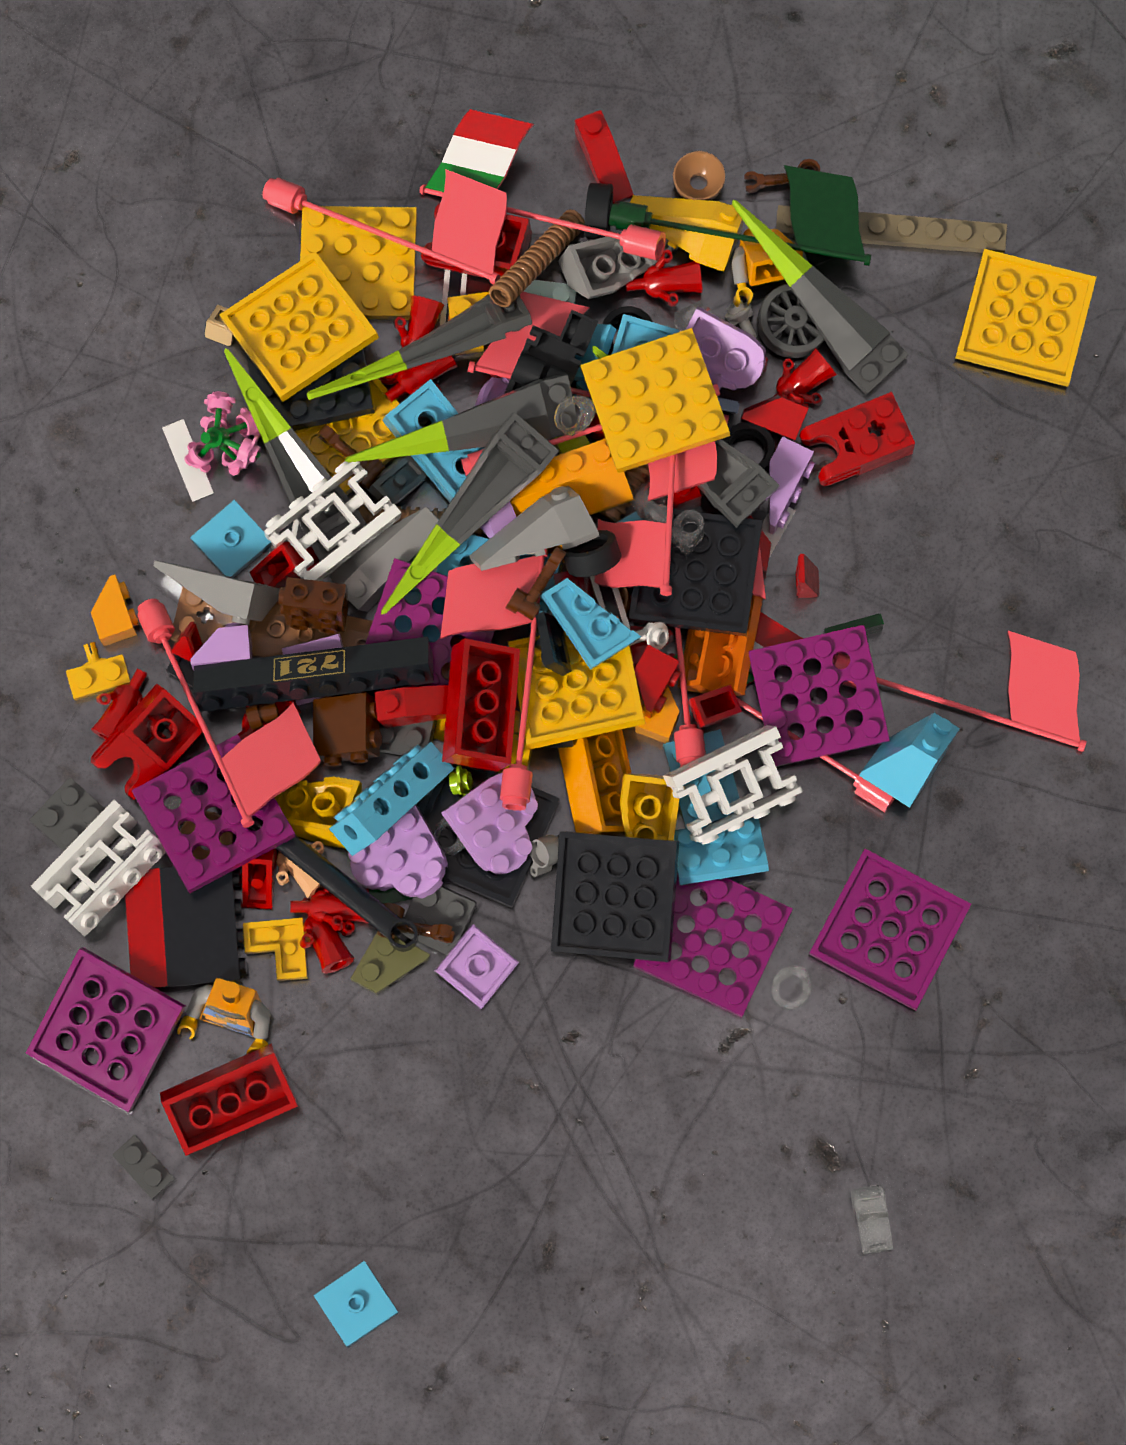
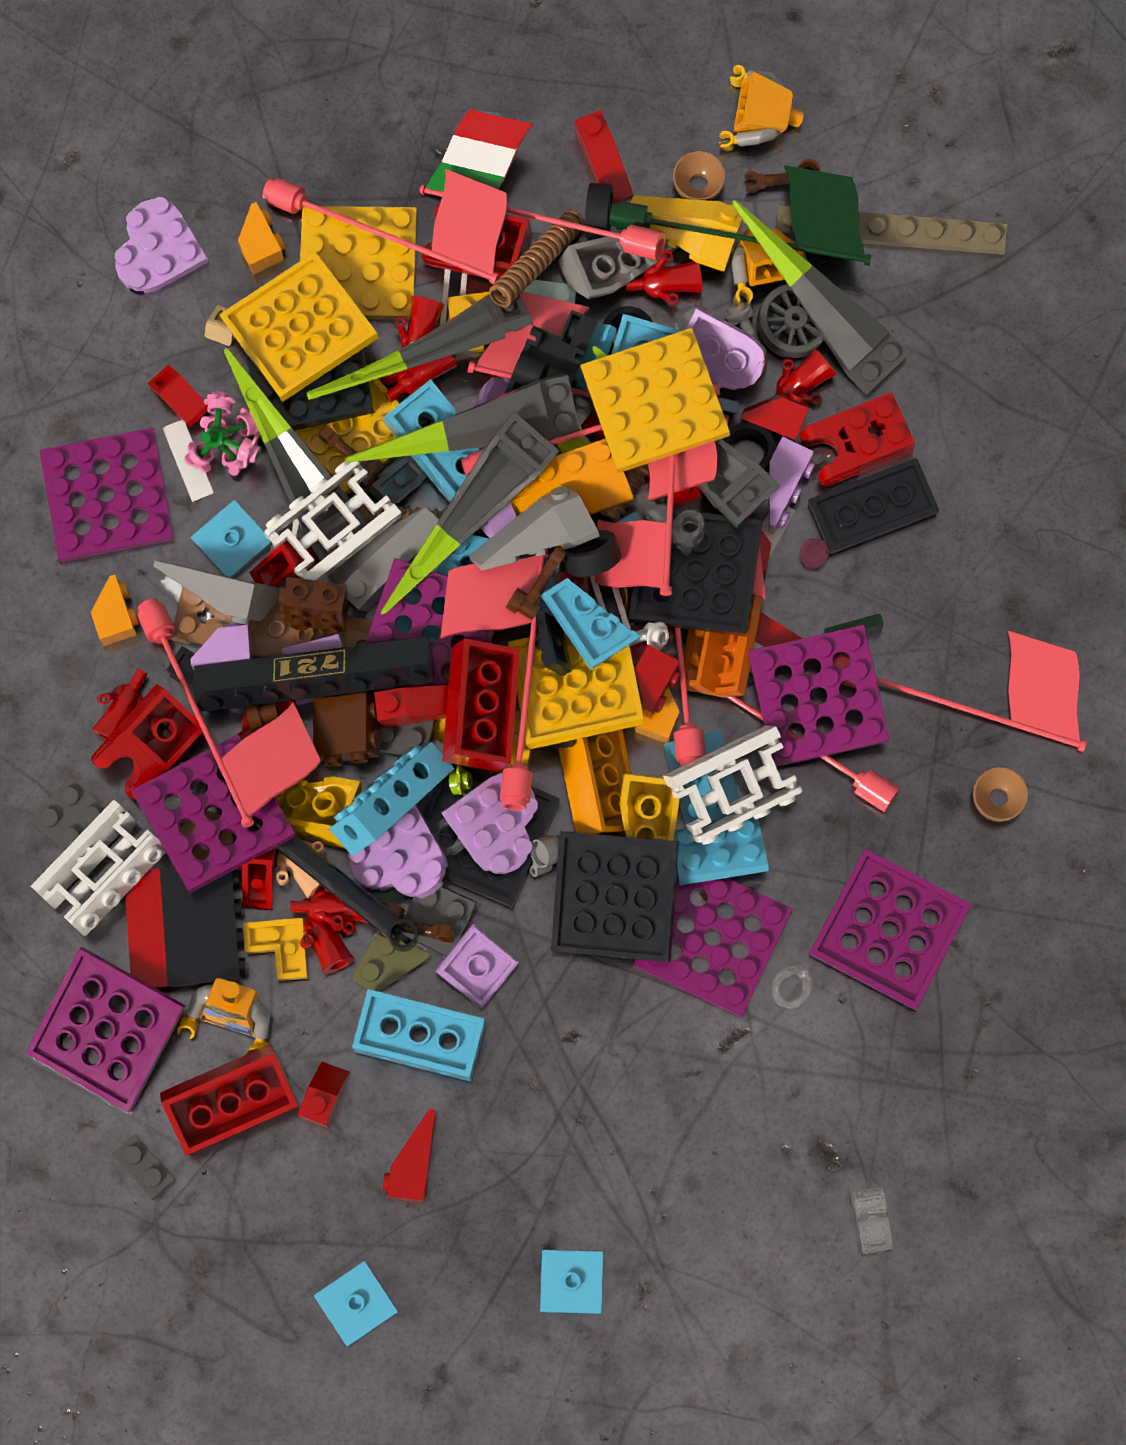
yellow plate [66,642,131,700] -> none
red slope [170,622,203,662] -> none
clear piece [554,396,596,436] -> none
red slope [688,684,742,729] -> none
red slope [796,554,820,598] -> none
medium azure slope [859,712,960,808] -> none
yellow plate [955,249,1096,387] -> none
none -> magenta piece [39,428,174,563]
none -> lavender plate [115,197,208,293]
none -> red slope [147,364,208,427]
none -> light orange slope [238,202,285,275]
none -> red slope [298,1062,350,1129]
none -> medium azure brick [352,989,486,1082]
none -> red slope [383,1109,437,1203]
none -> medium azure plate [540,1250,603,1314]
none -> light orange torso [719,65,804,152]
none -> clear pink plate [799,538,829,568]
none -> black plate [808,458,939,554]
none -> medium nougat piece [973,767,1028,822]

